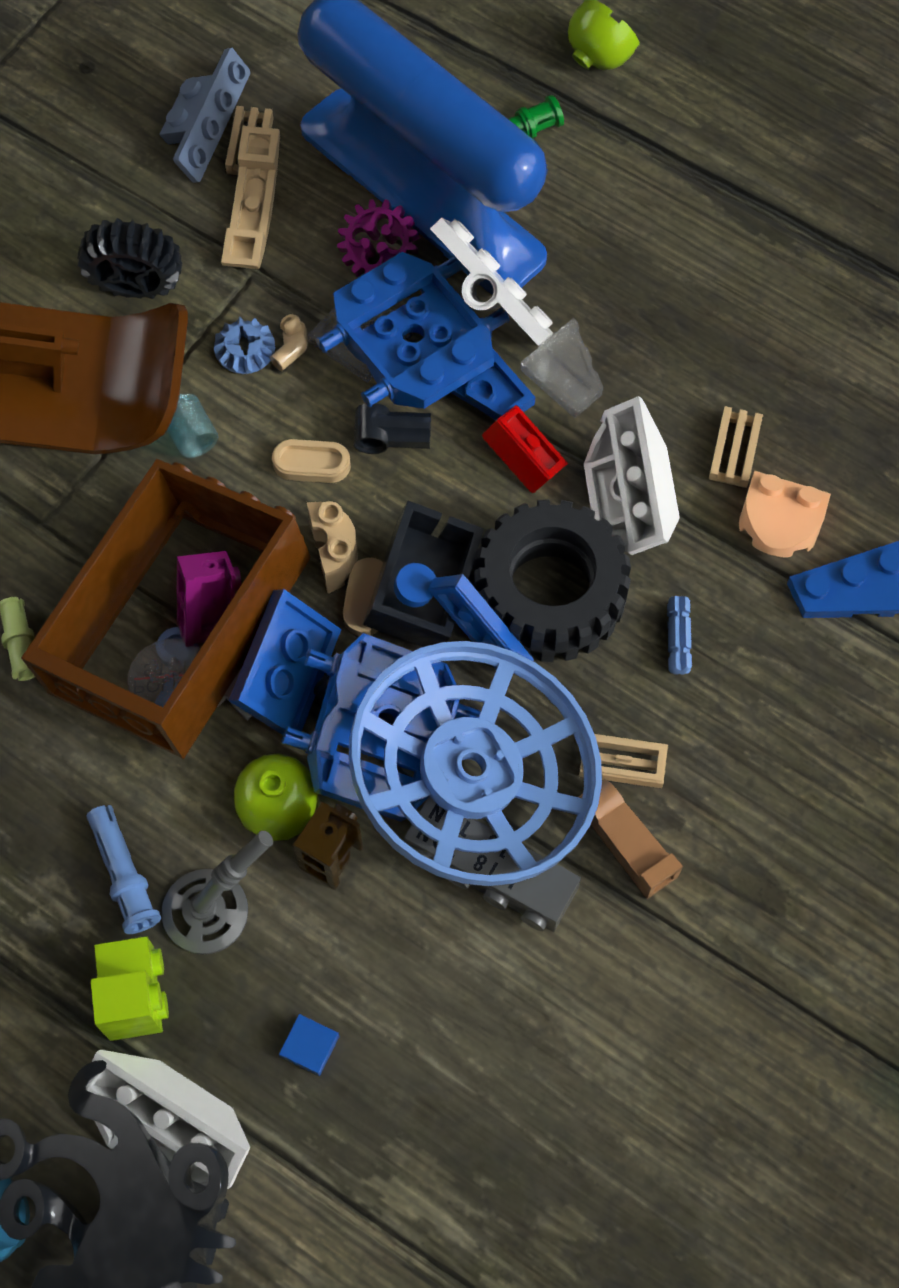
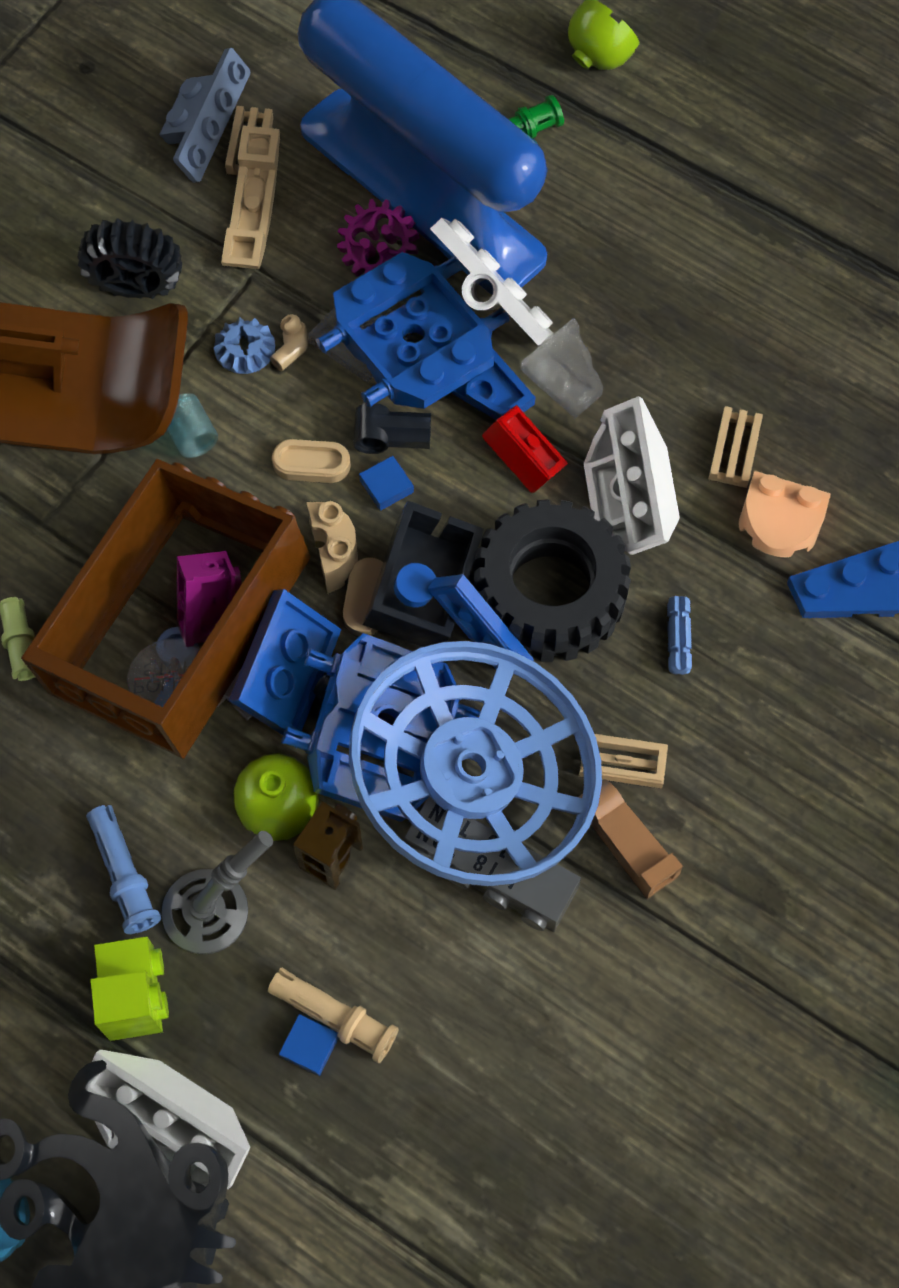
none -> tan pin [268,967,399,1064]
none -> blue tile [359,456,414,511]

